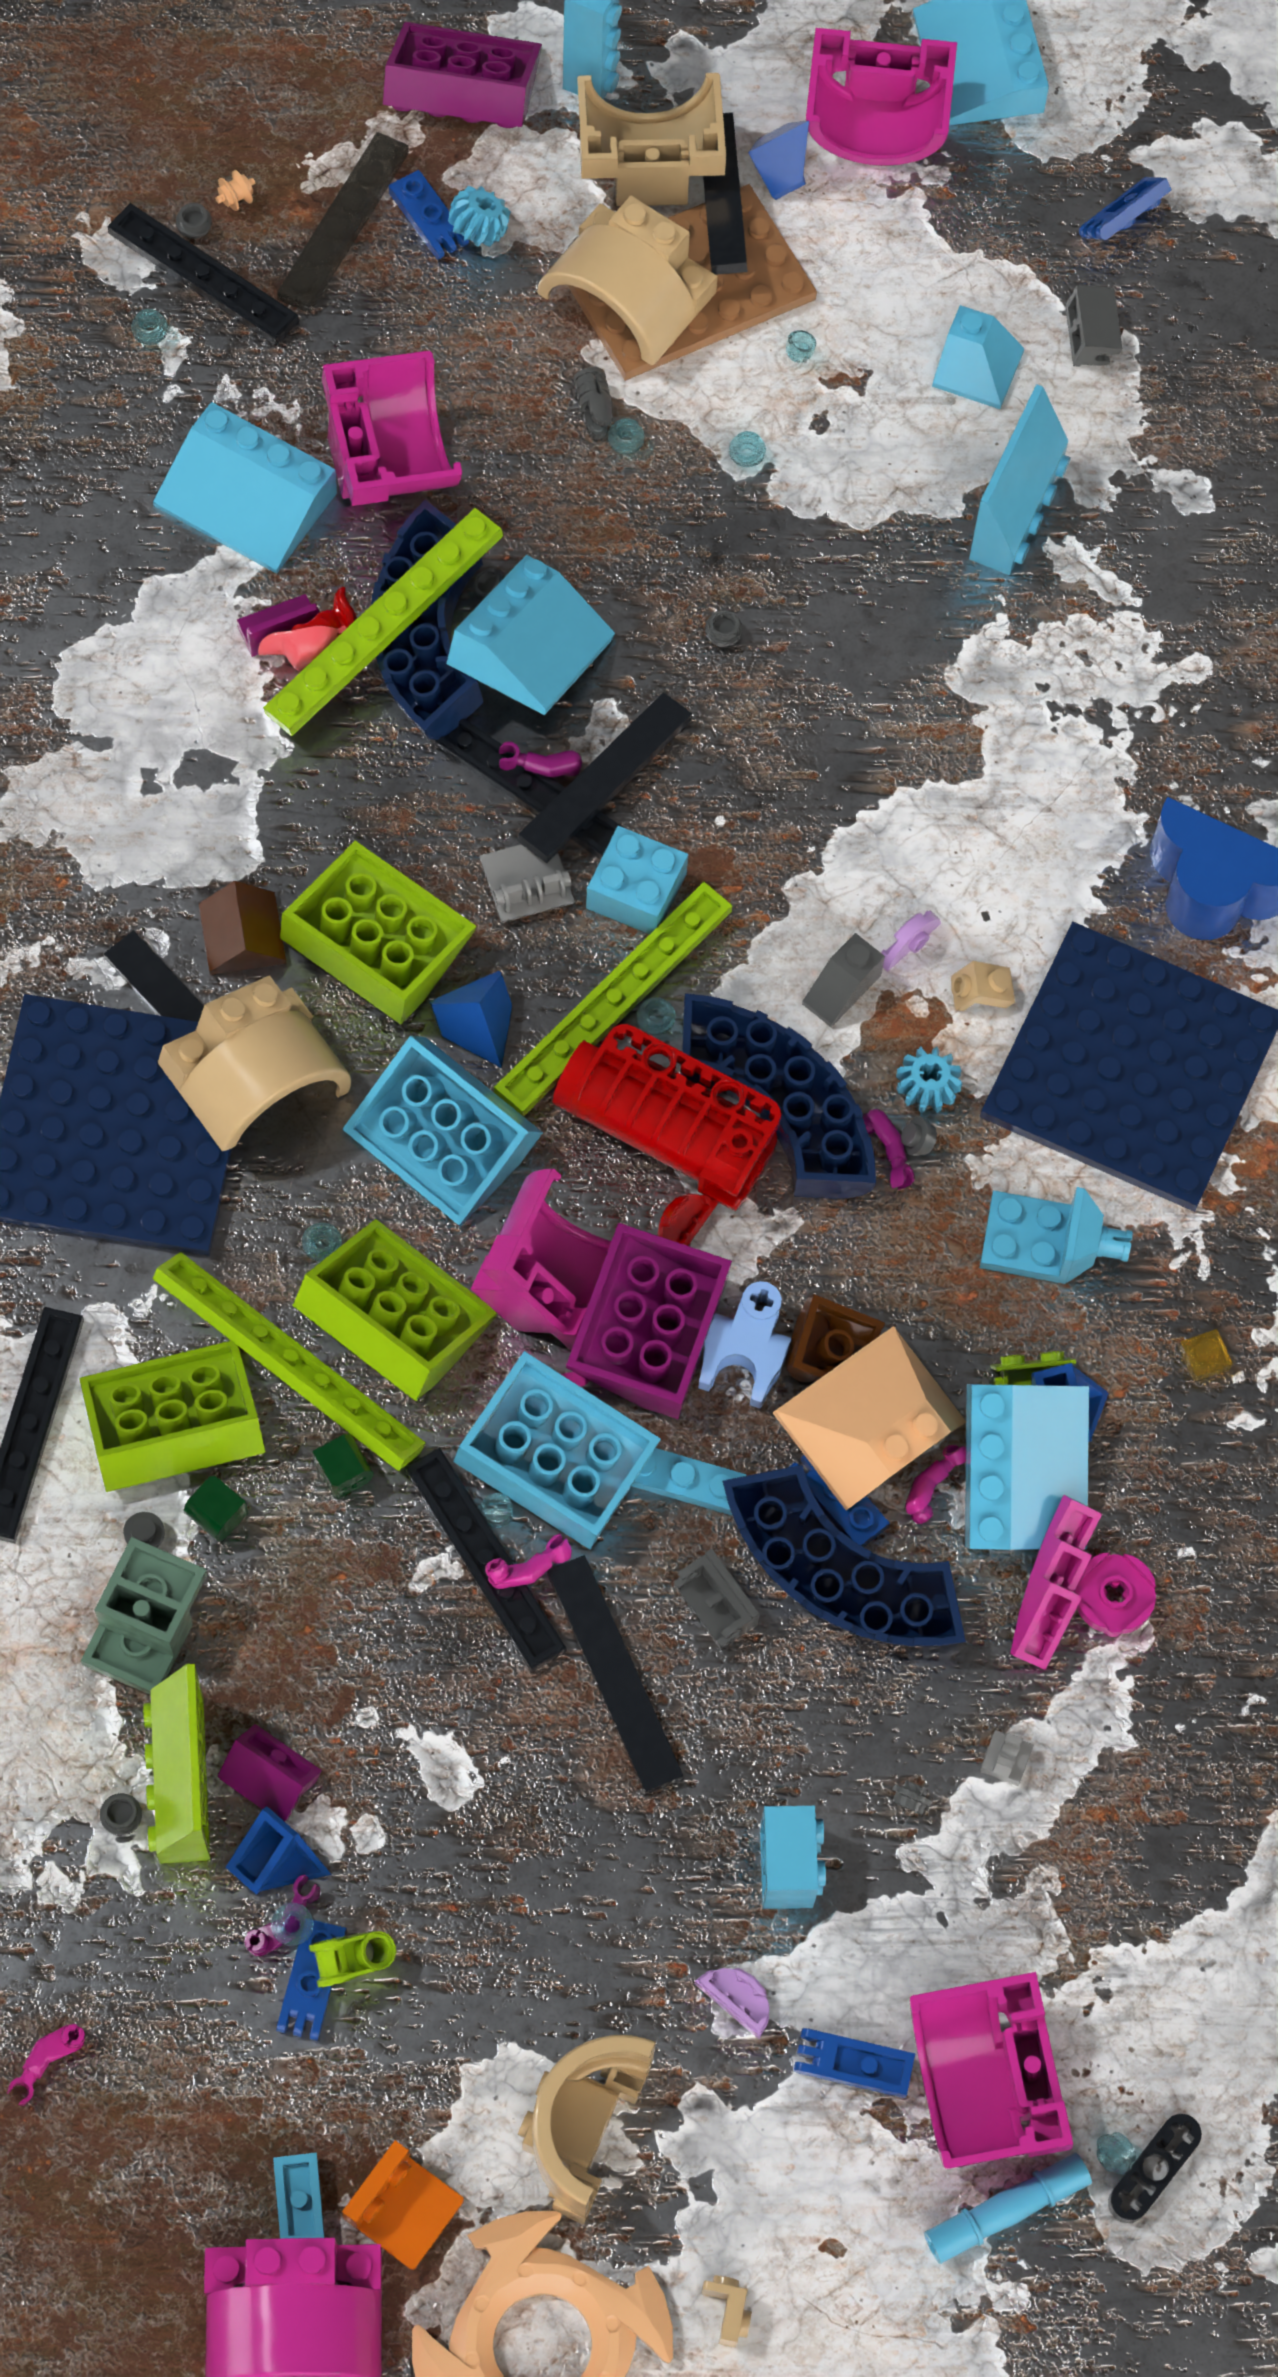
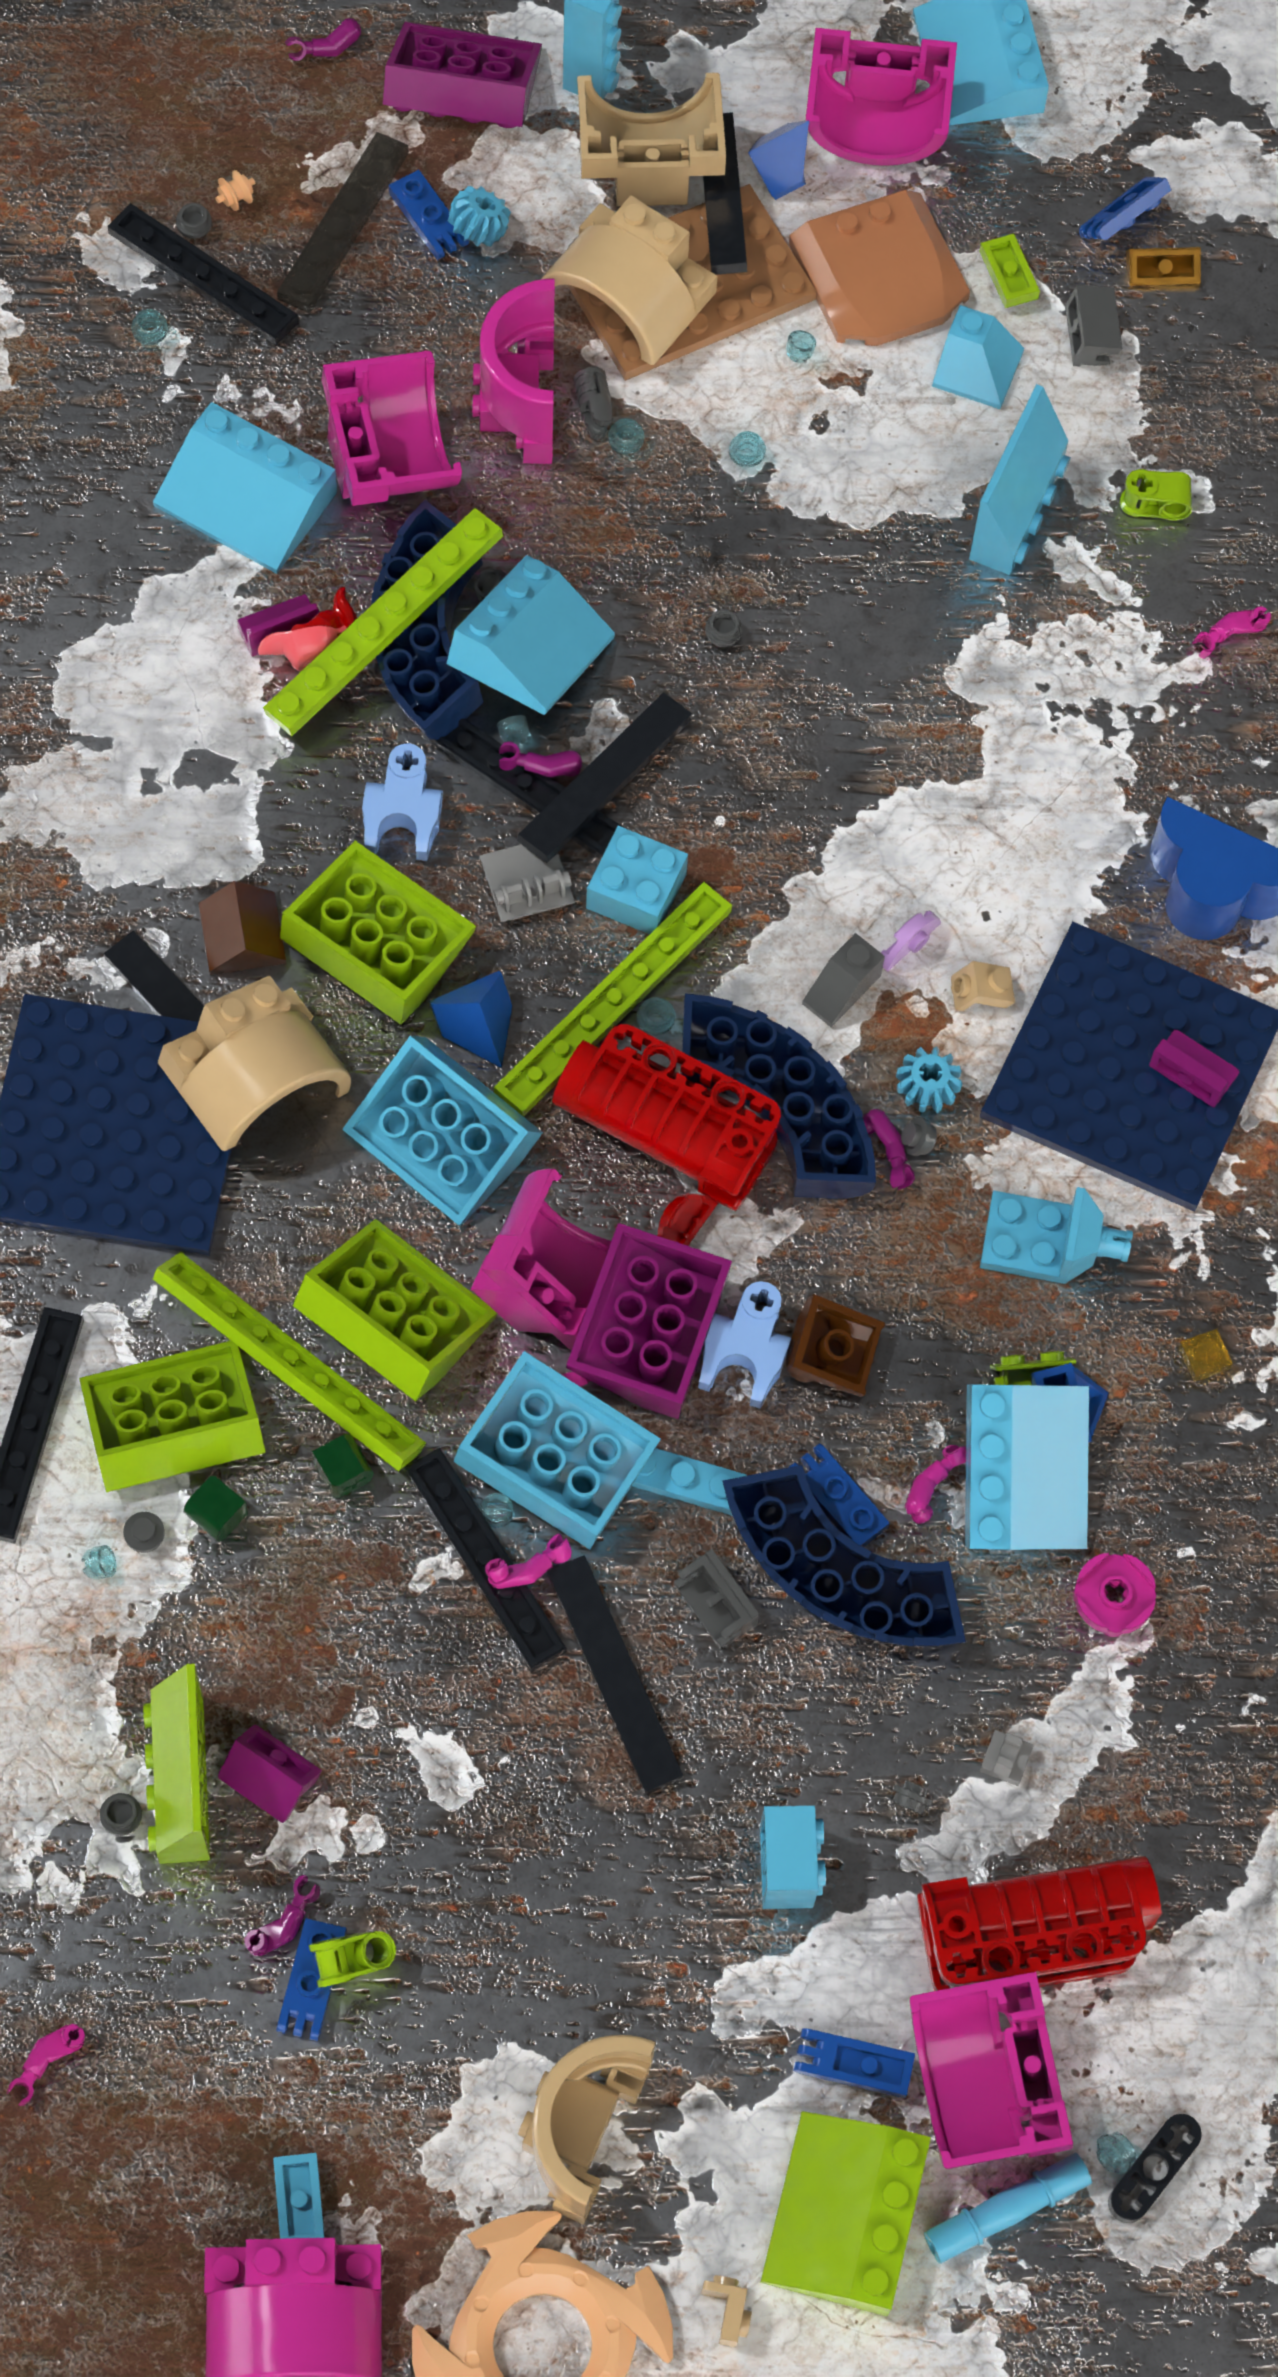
sand green bracket [81,1537,207,1695] -> none
blue slope [225,1806,332,1895] -> none
clear light blue plate [270,1903,314,1946] -> none
clear light blue plate [302,1223,342,1262] -> none
orange bracket [342,2140,464,2270] -> none
lavender plate [694,1968,770,2040] -> none
light nougat slope [773,1326,966,1511] -> none
dark pink slope [1010,1495,1102,1670] -> none
none -> clear light blue hinge [81,1545,117,1580]
none -> magenta arm [285,18,361,61]
none -> light blue piece [362,743,443,861]
none -> dark pink piece [472,279,555,464]
none -> clear light blue hinge [497,715,529,744]
none -> lime slope [760,2111,931,2316]
none -> nougat wedge [789,190,970,346]
none -> red piece [917,1856,1162,1991]
none -> lime plate [979,234,1040,308]
none -> lime piece [1119,469,1192,521]
none -> pearl gold slope [1126,247,1201,286]
none -> magenta panel [1149,1030,1239,1108]
none -> dark pink arm [1192,606,1271,659]

